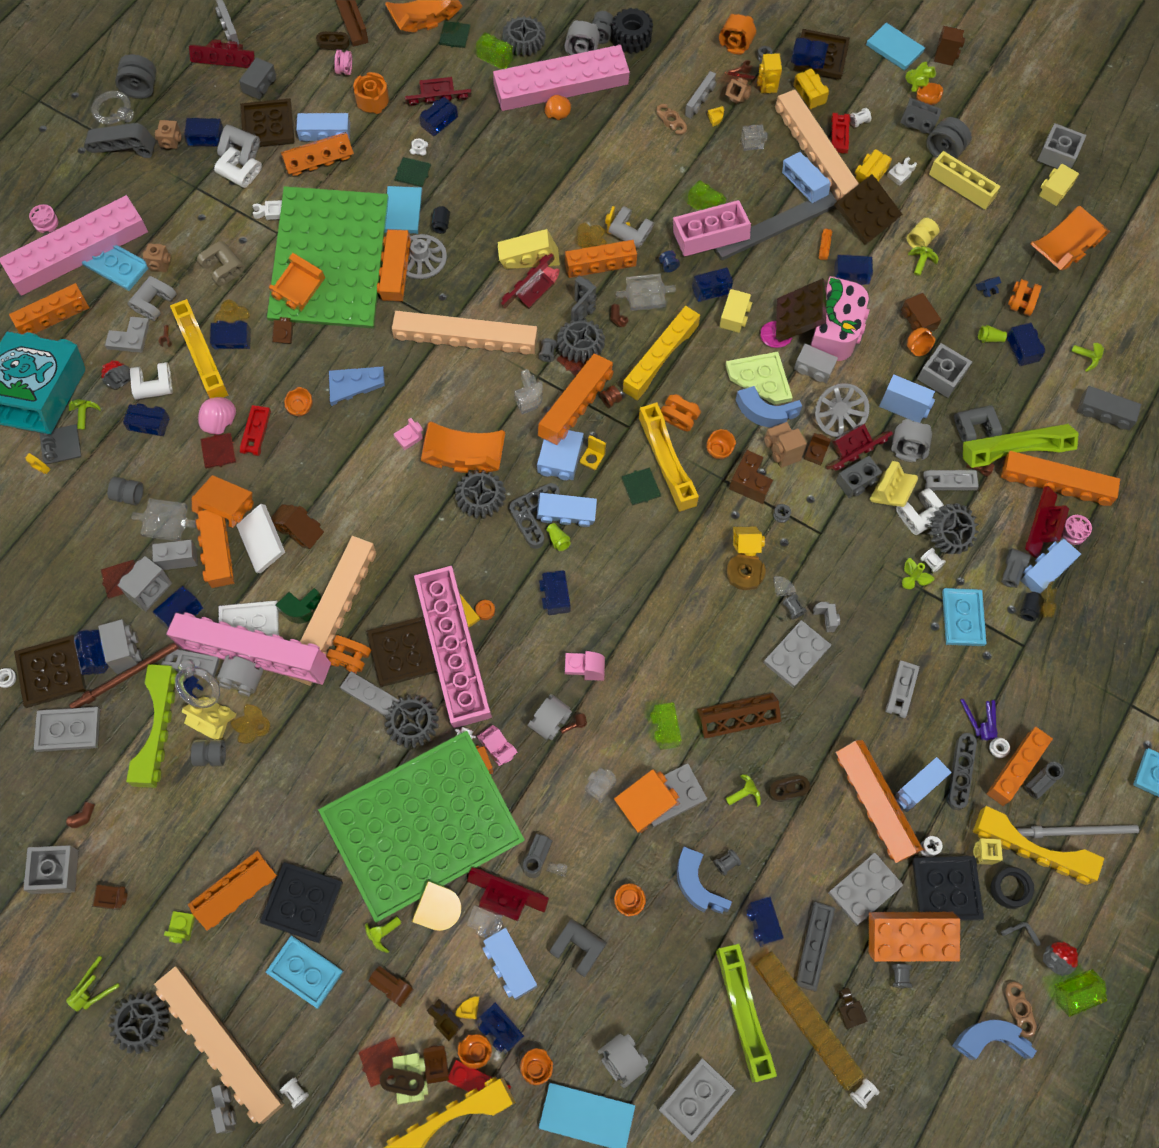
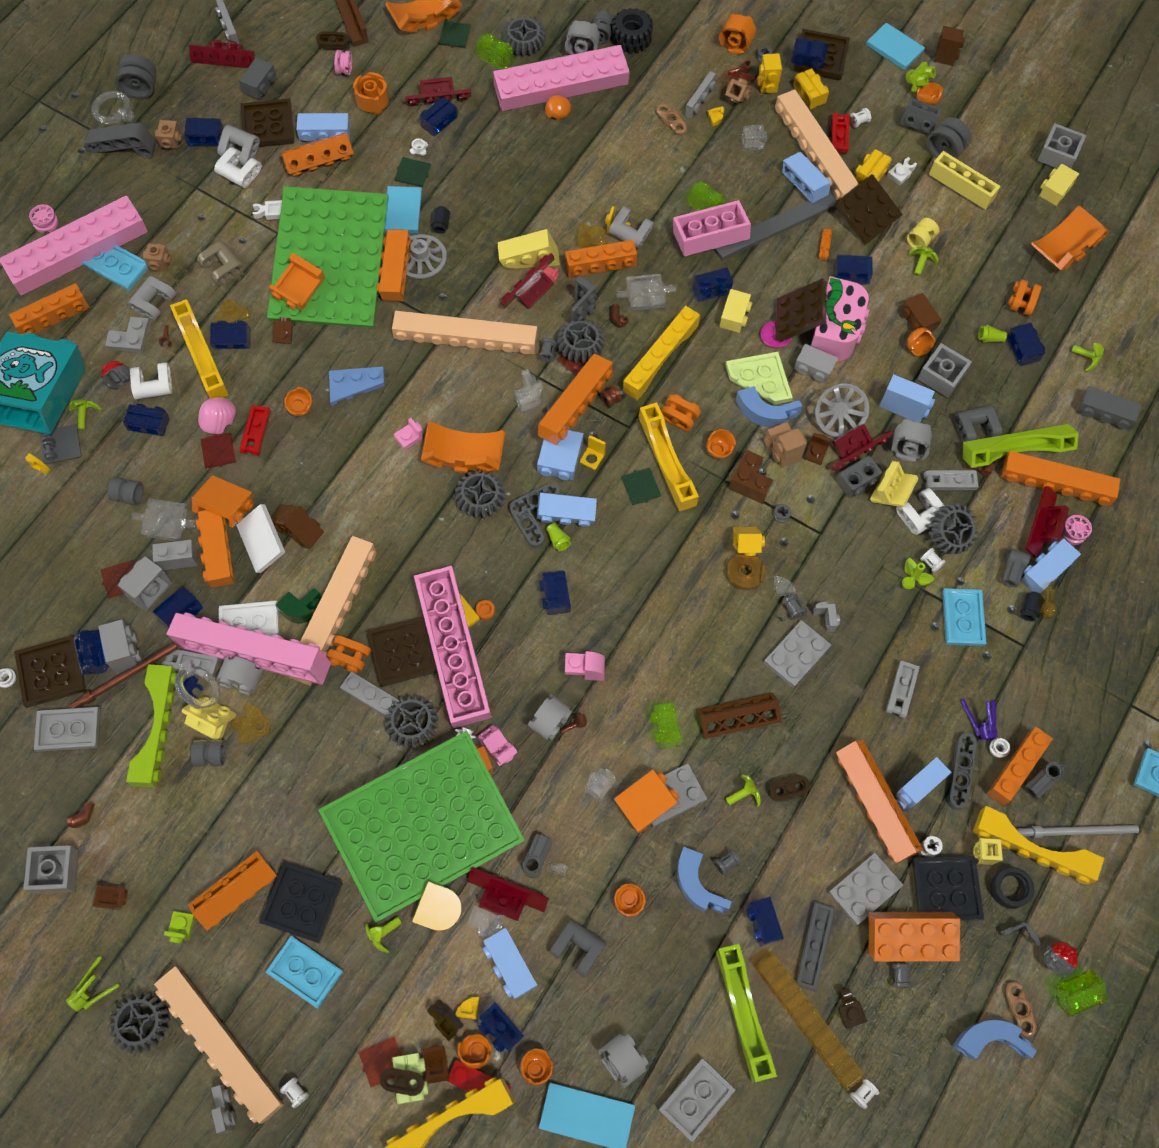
reddish brown piece [368,966,414,1007] -> none
dark blue wheel [659,250,680,273] -> none
dark blue tile [976,276,1001,297] -> none

